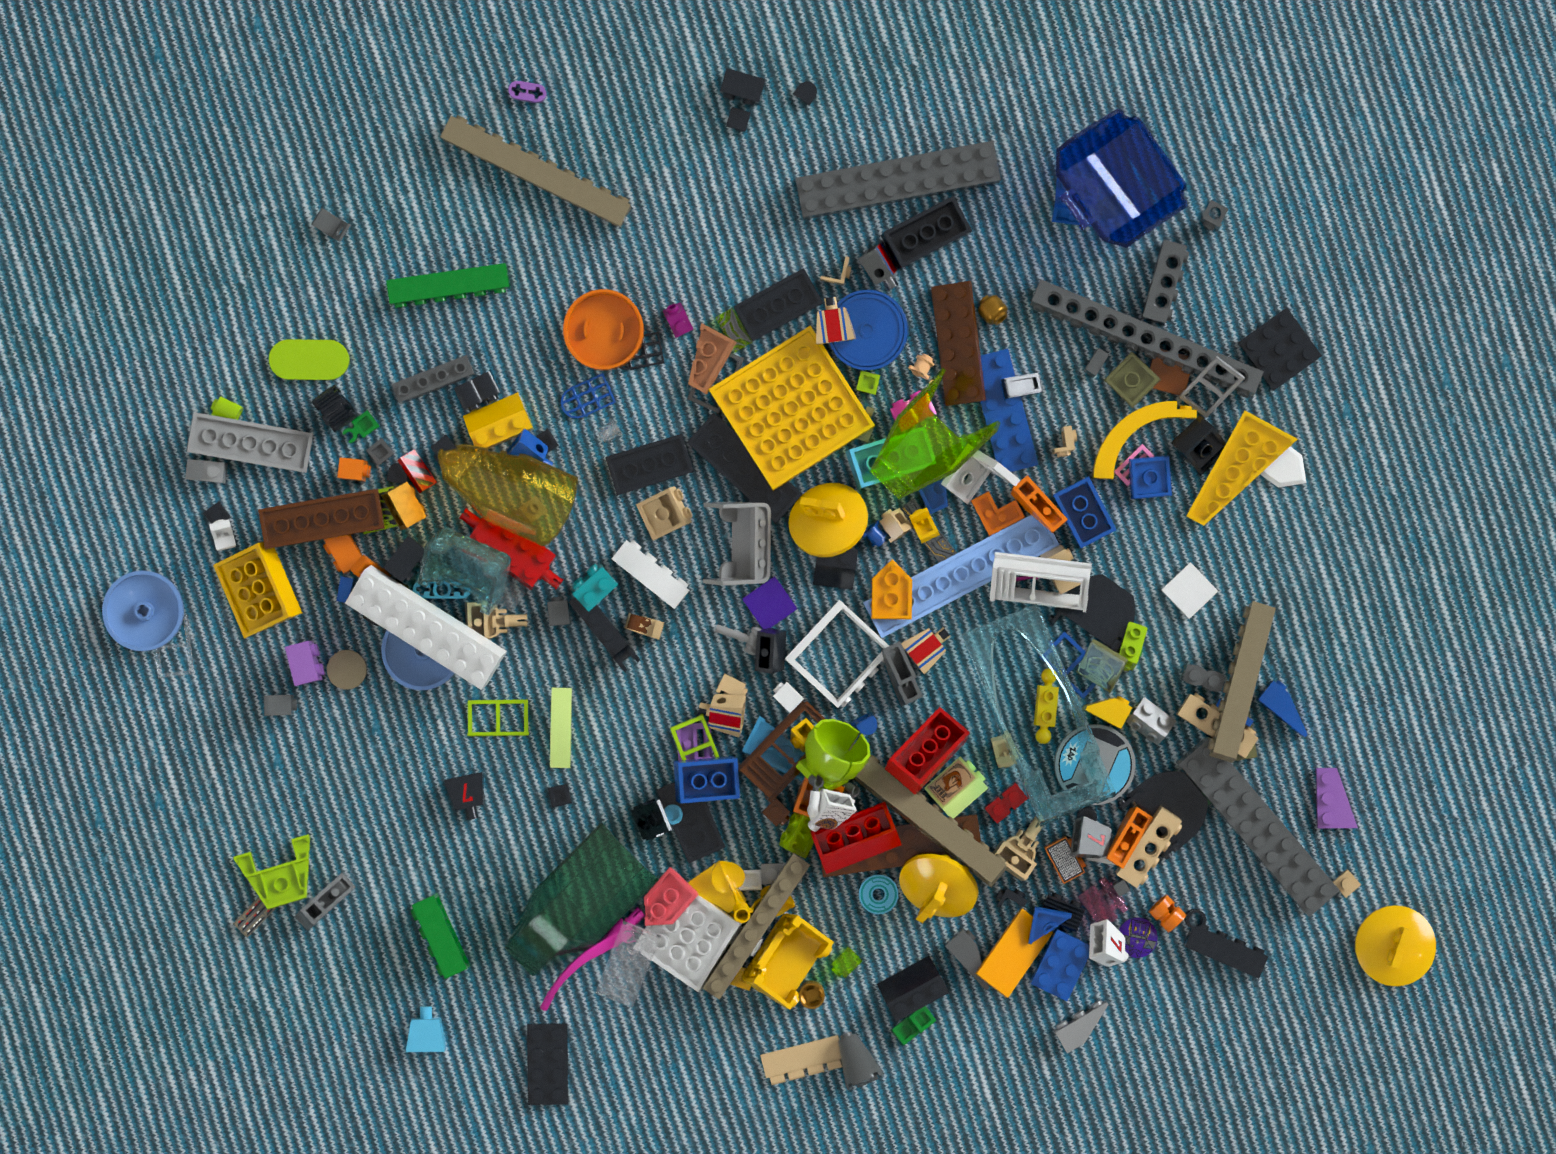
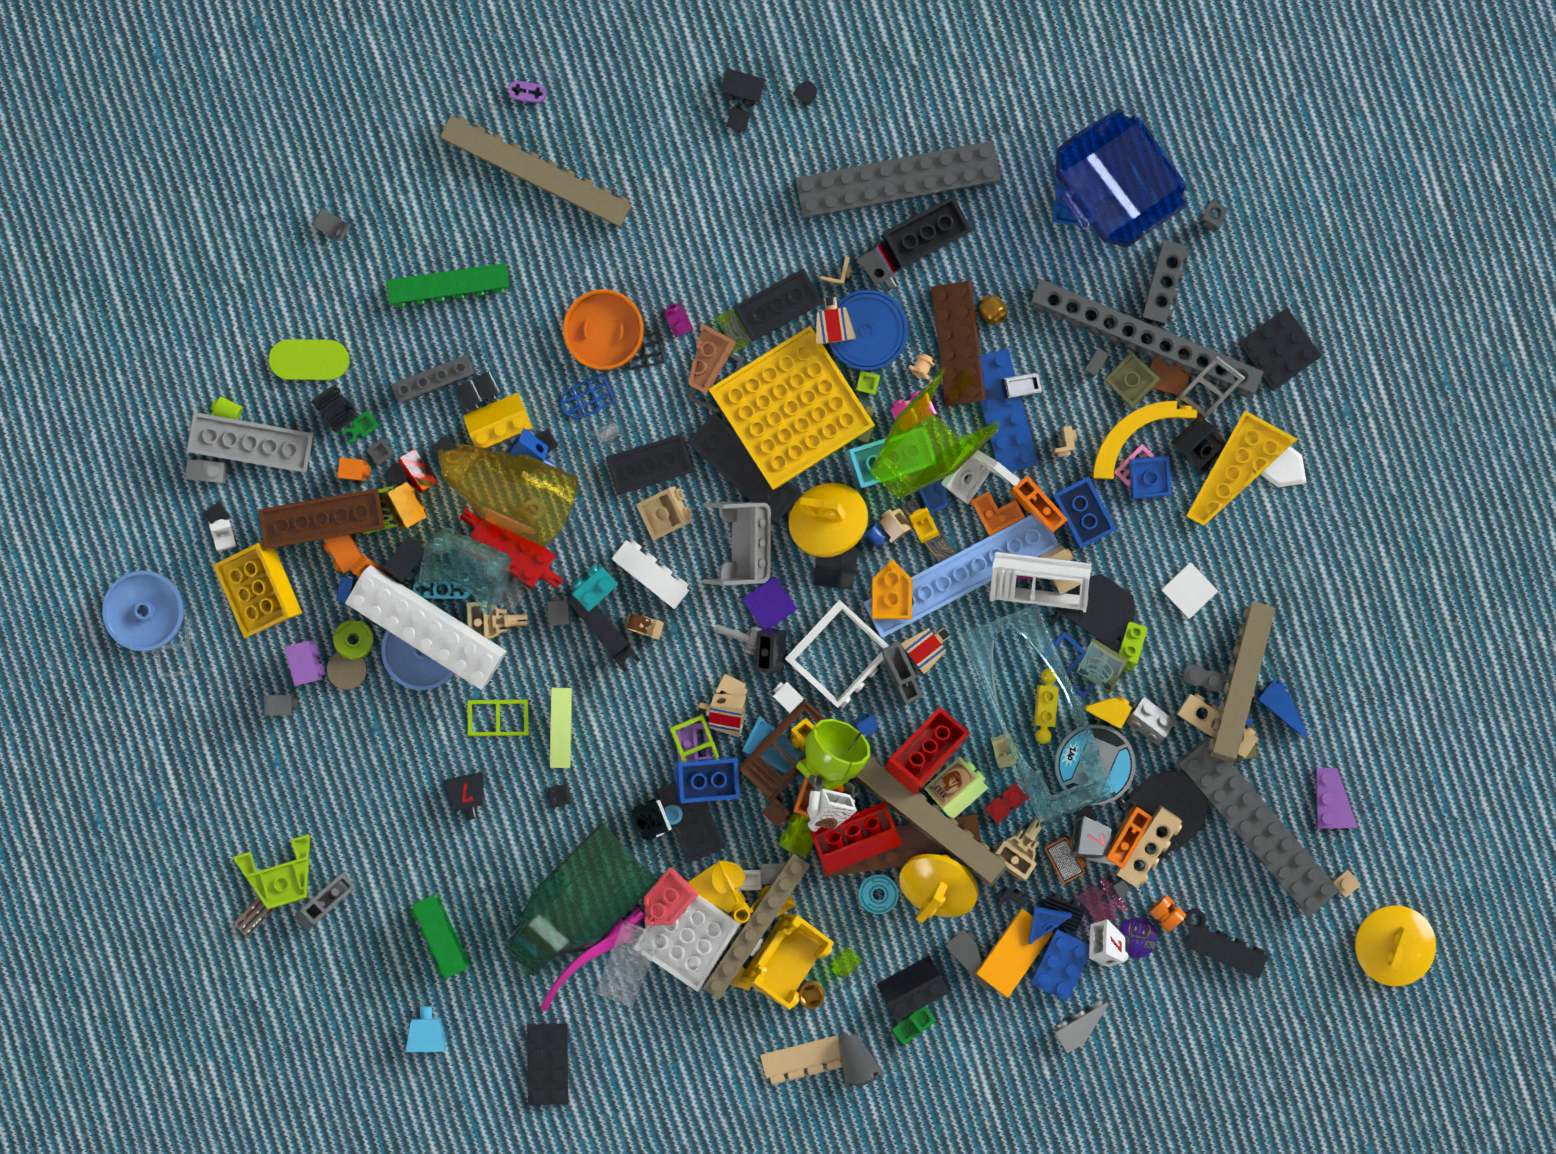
none -> lime tile [333,620,373,660]

